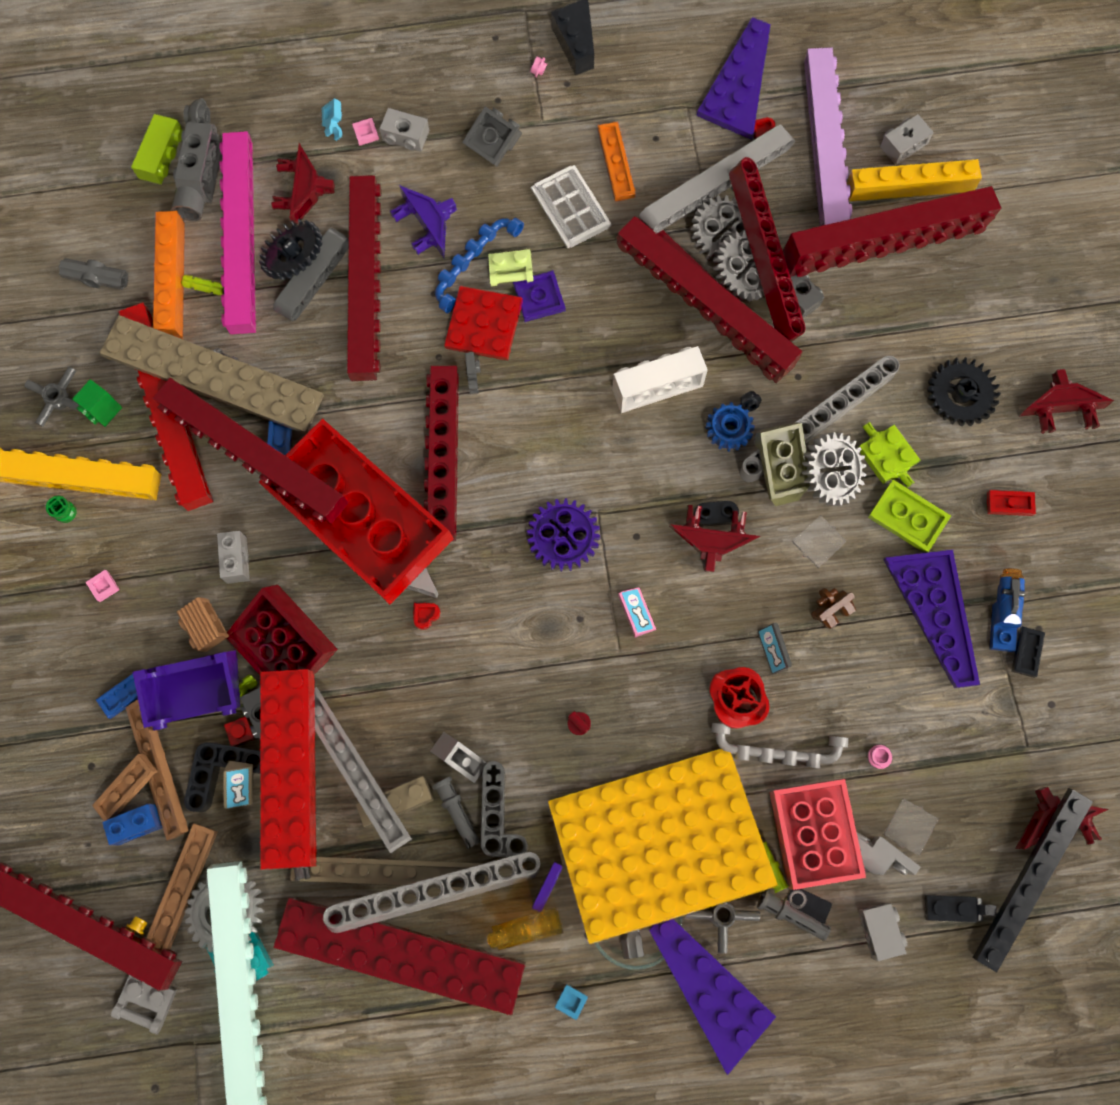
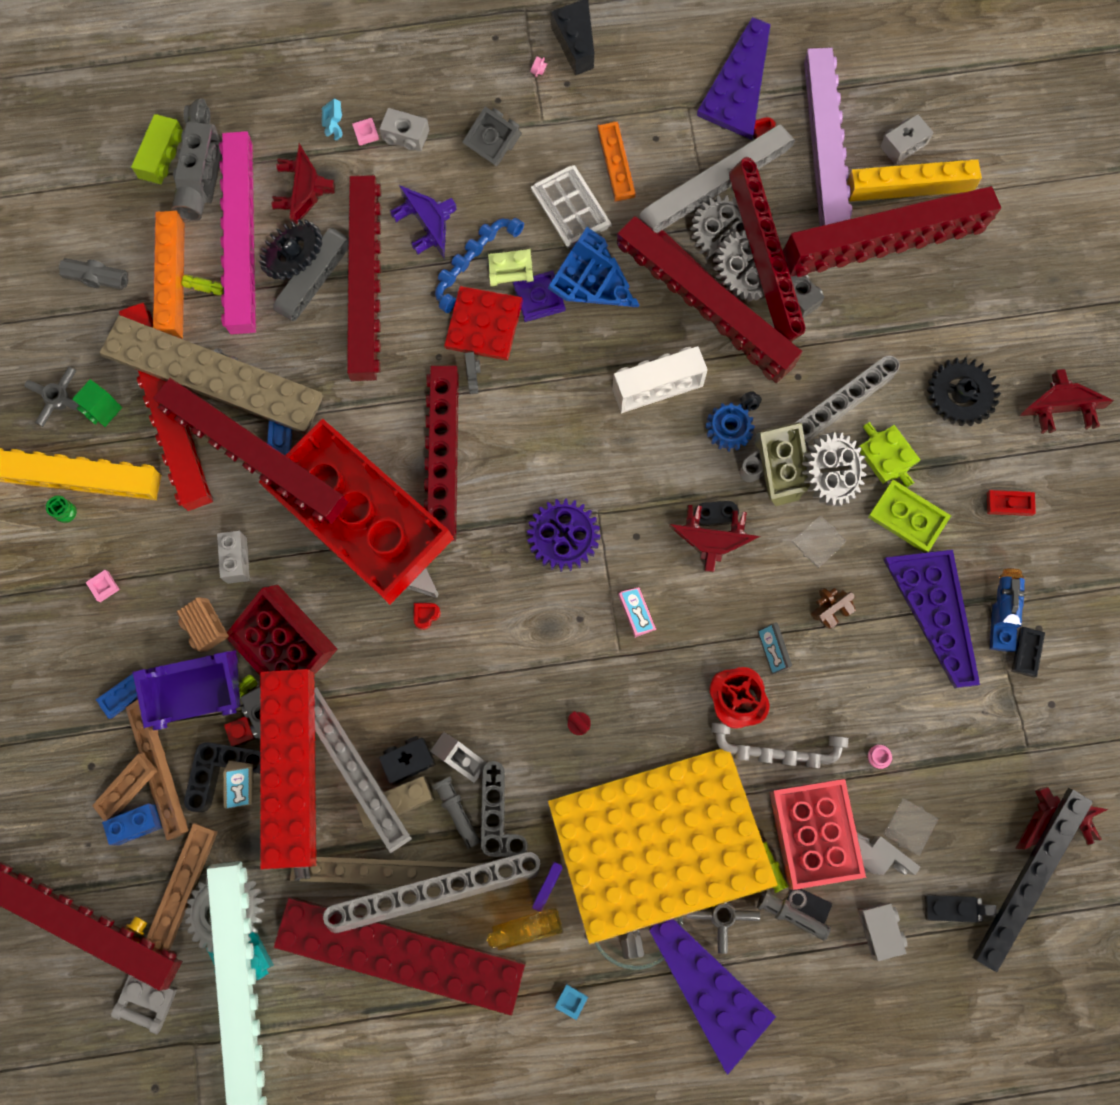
none -> black brick [379,736,436,785]
none -> blue wedge [548,227,640,307]

